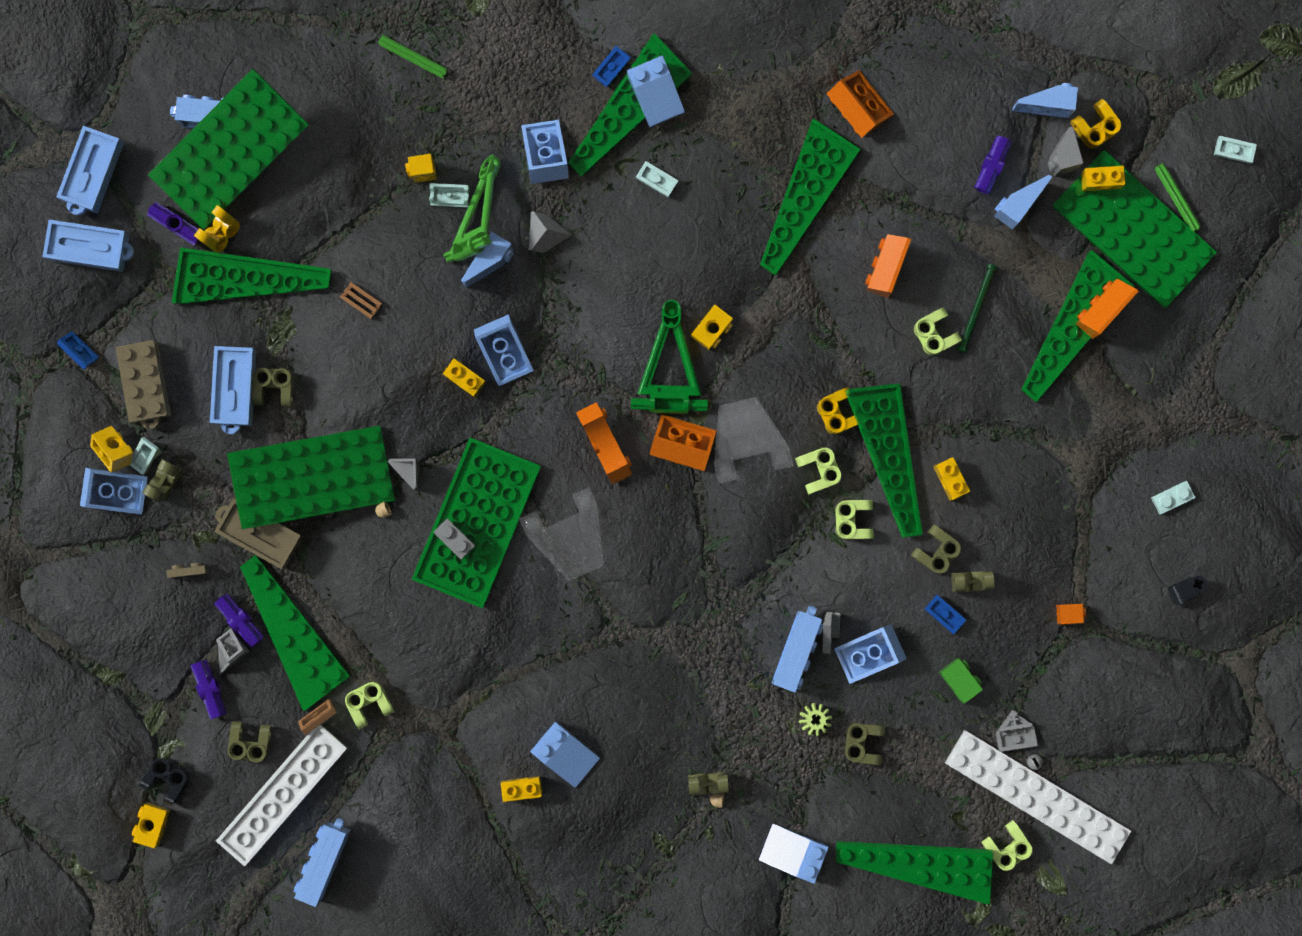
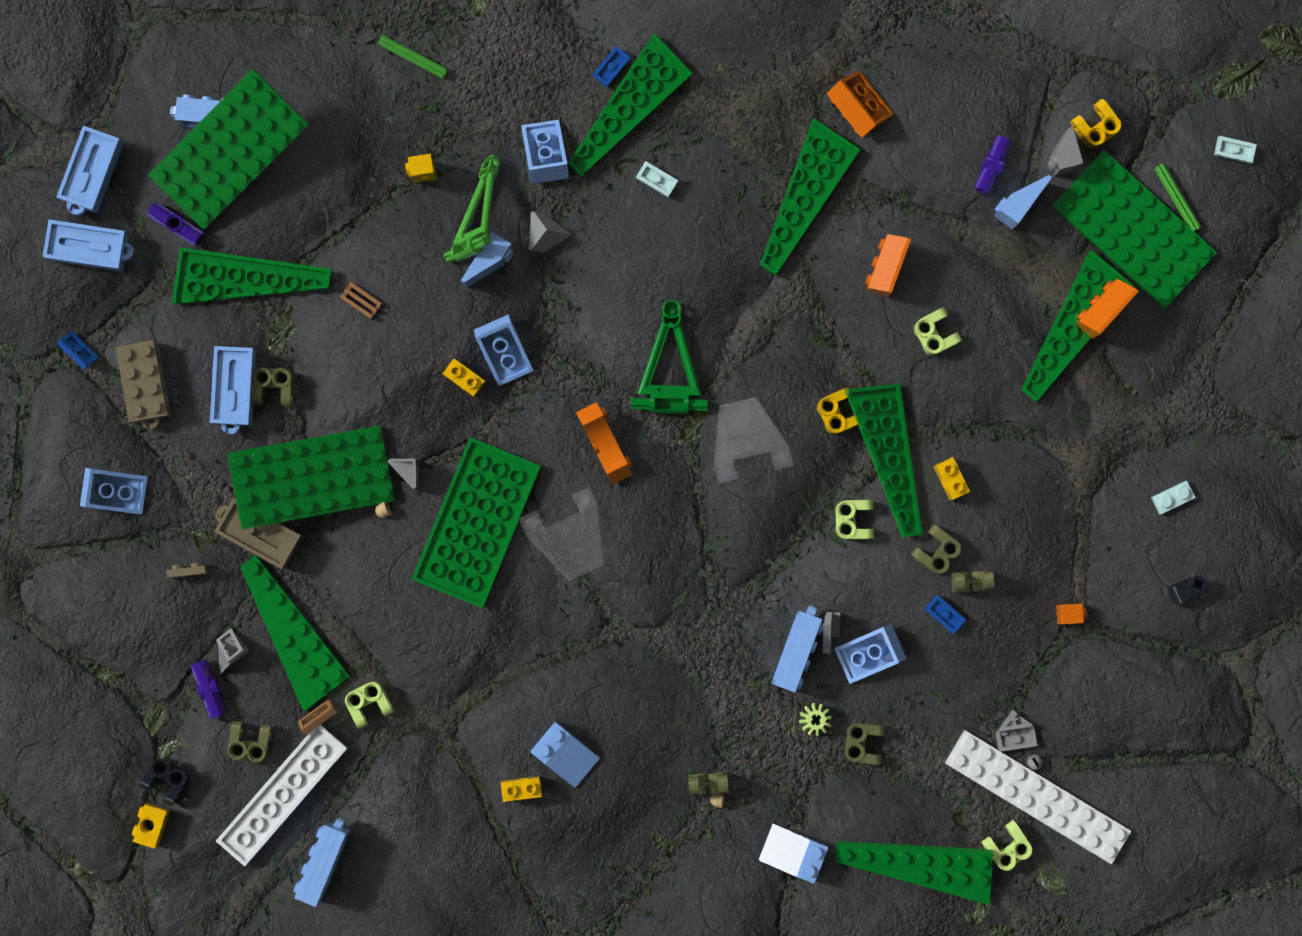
yellow brick [90,426,133,473] -> none
light aqua slope [130,437,162,475] -> none
olive piece [142,459,182,502] -> none
yellow piece [194,205,240,253] -> none
dark purple piece [214,593,264,648] -> none
light aqua hinge [429,183,470,208] -> none
light grey brick [433,519,476,560] -> none
light blue slope [627,56,685,127] -> none
orange slope [649,414,717,471] -> none
yellow brick [691,305,733,350] -> none
yellowish green piece [795,448,841,494] -> none
bright green brick [939,658,983,704] -> none
dark green bar [956,264,998,353] -> none
light blue slope [1012,83,1078,118] -> none
yellow brick [1081,166,1125,191] -> none

